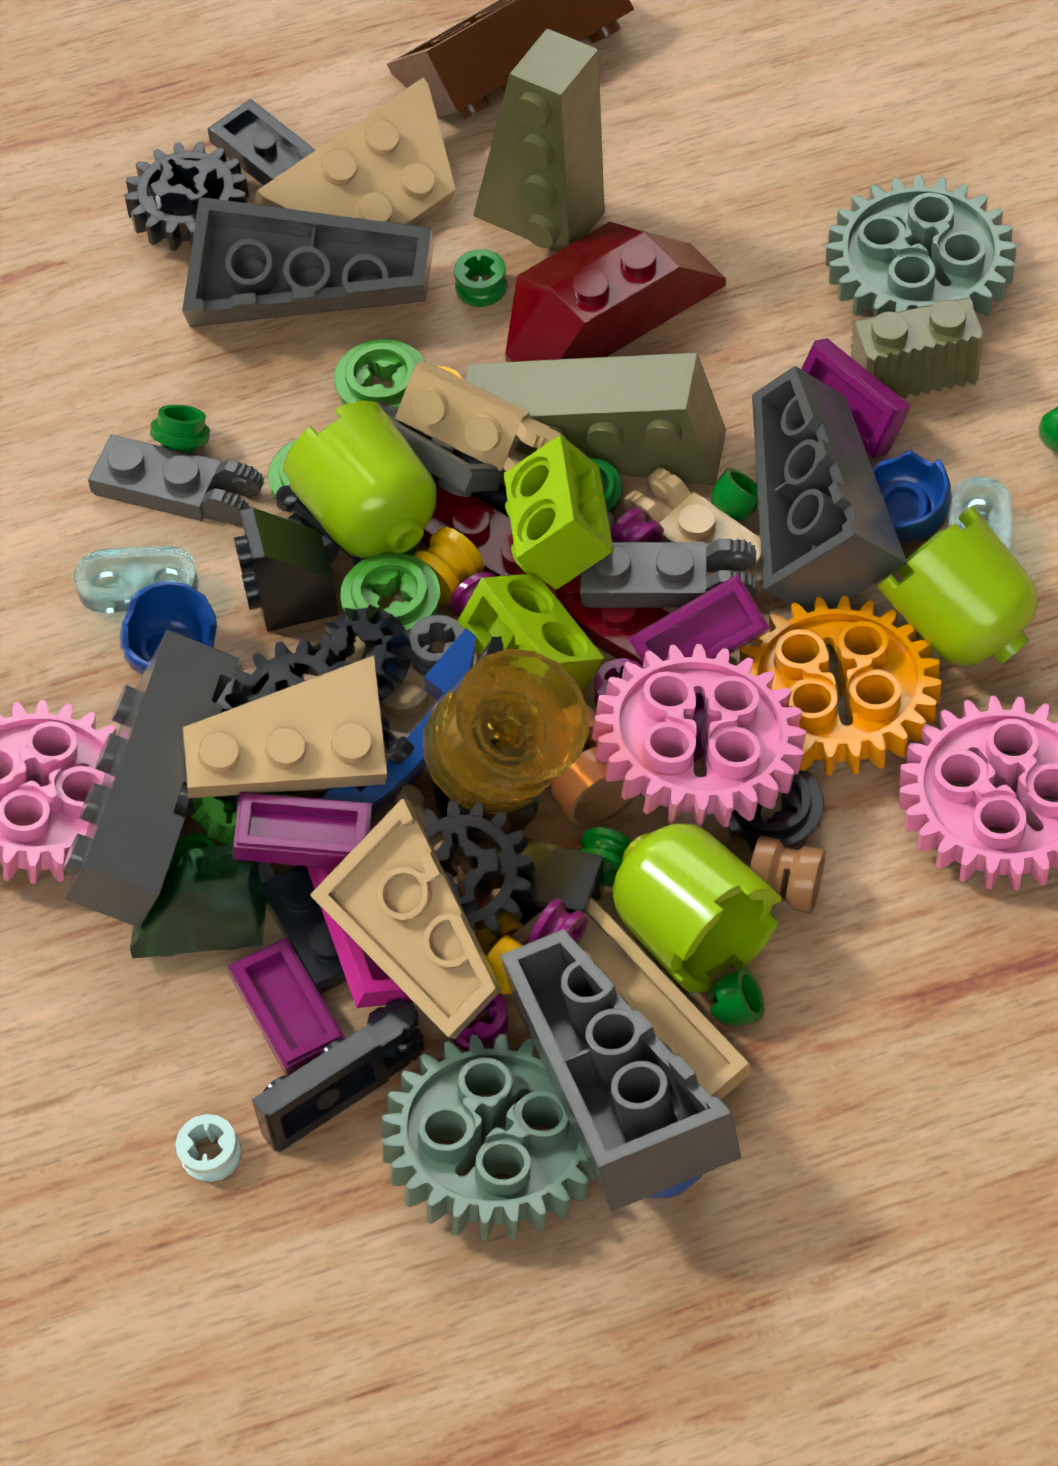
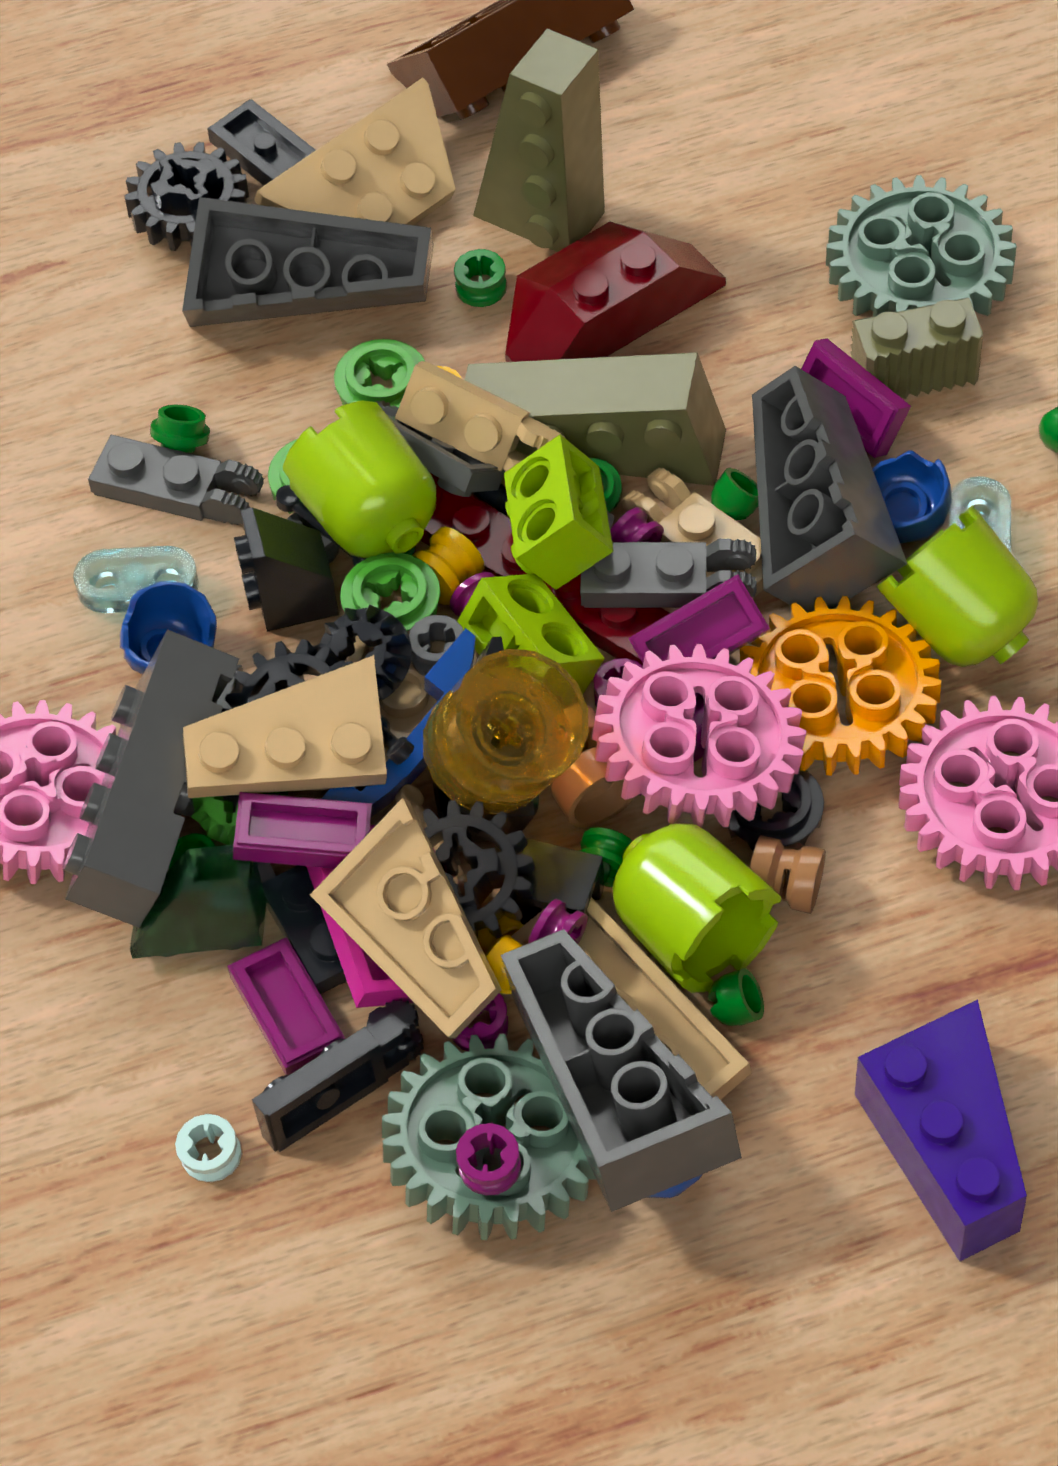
none -> magenta bush [456,1123,521,1196]
none -> dark purple wedge [855,999,1027,1262]

